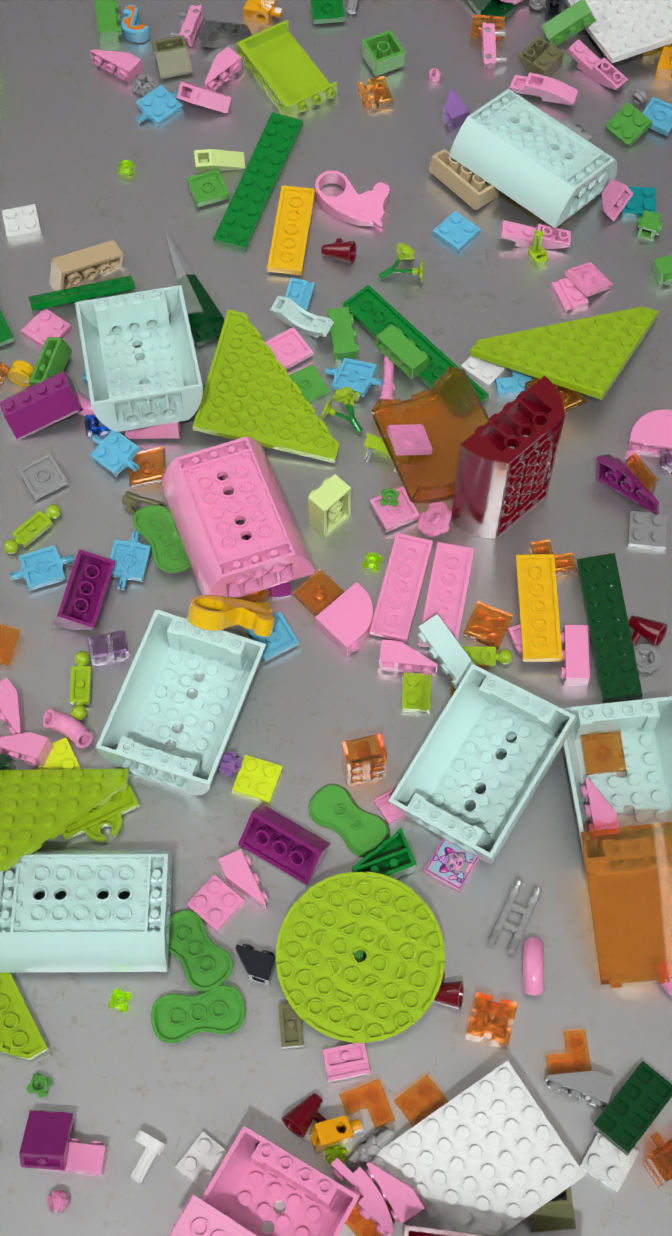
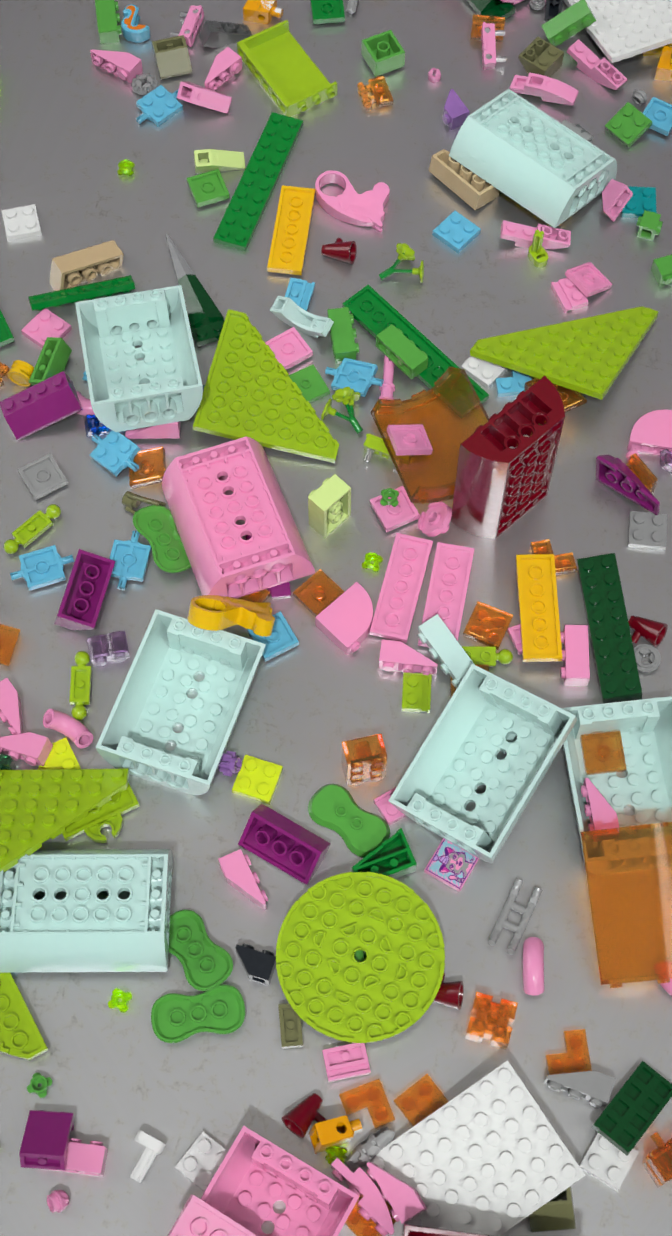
bright pink plate [186,874,245,933] -> none

